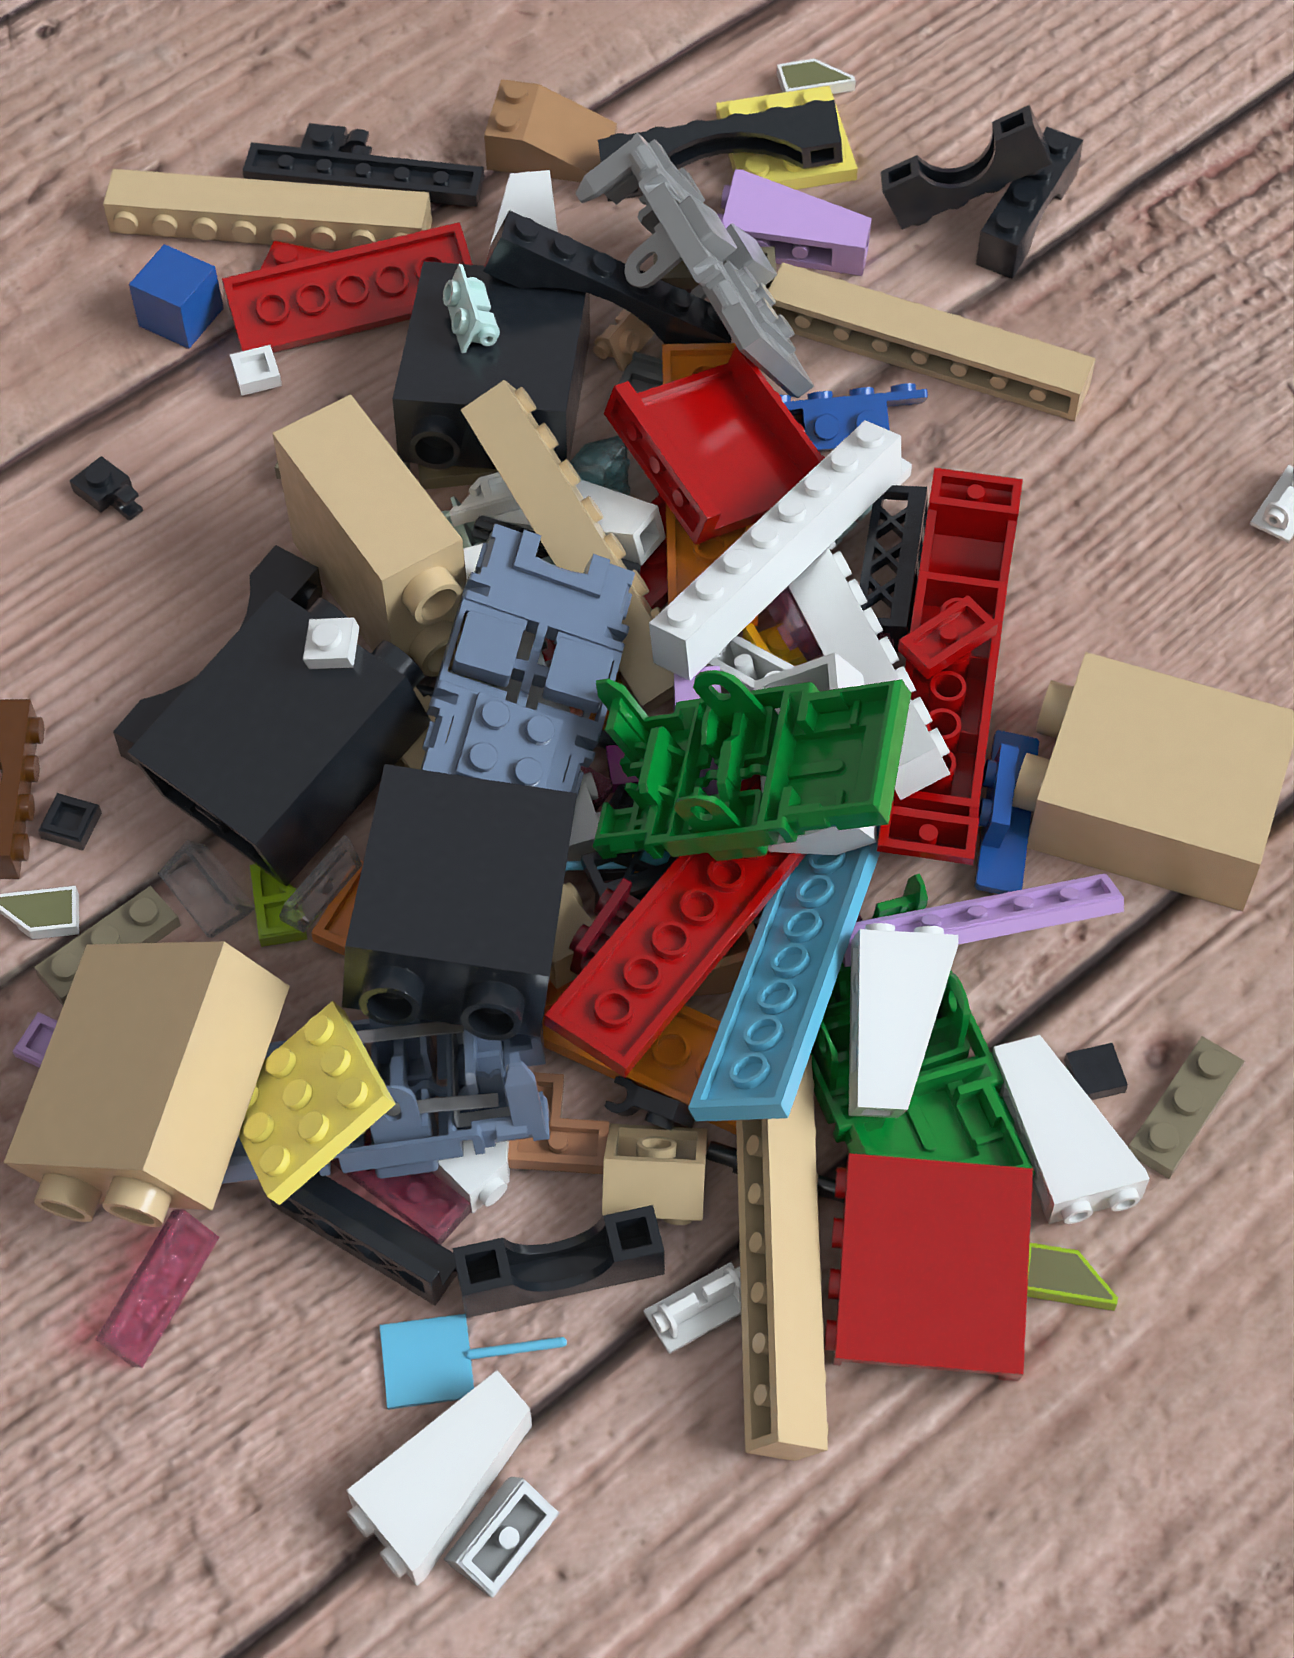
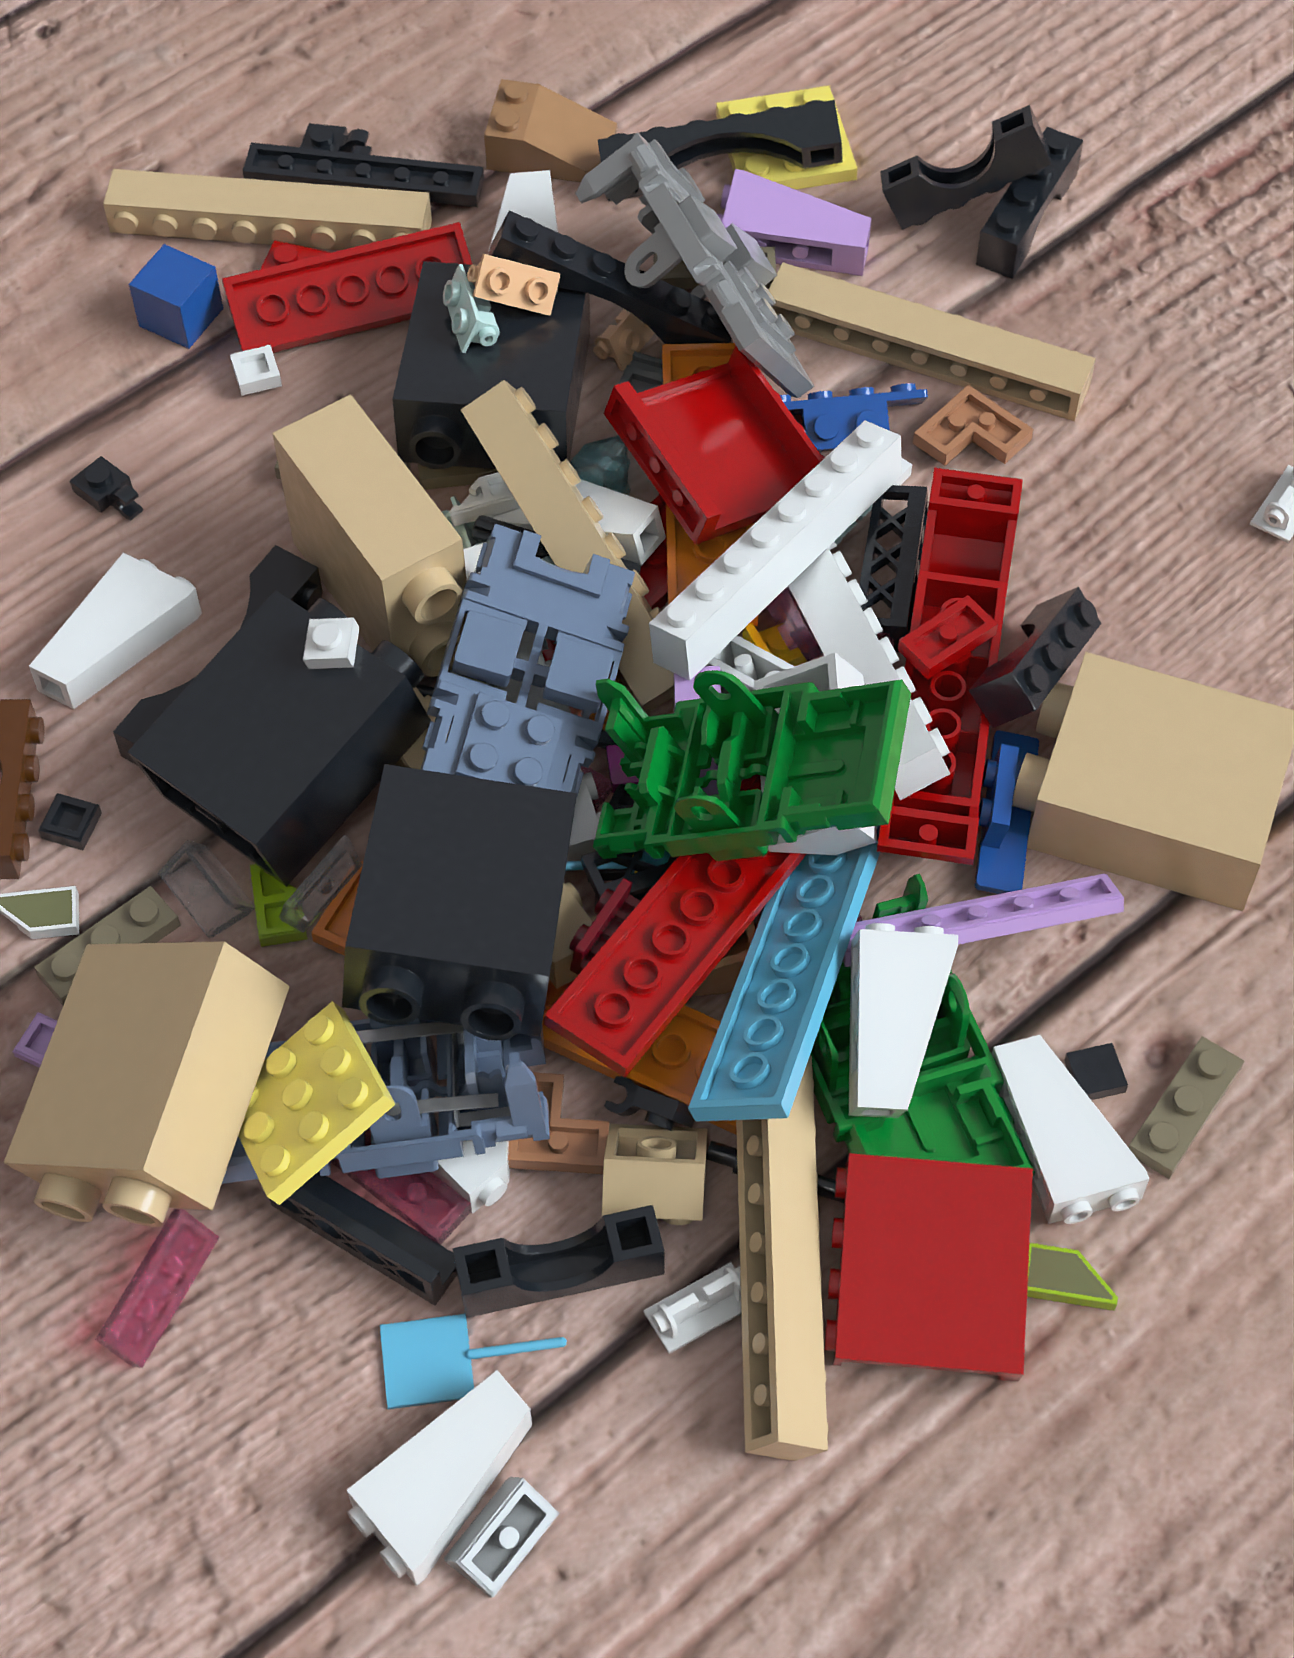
tile [777,59,856,94] -> none
none -> white slope [29,553,202,709]
none -> light nougat hinge [467,254,561,316]
none -> nougat plate [913,385,1033,466]
none -> black arch [969,587,1102,728]

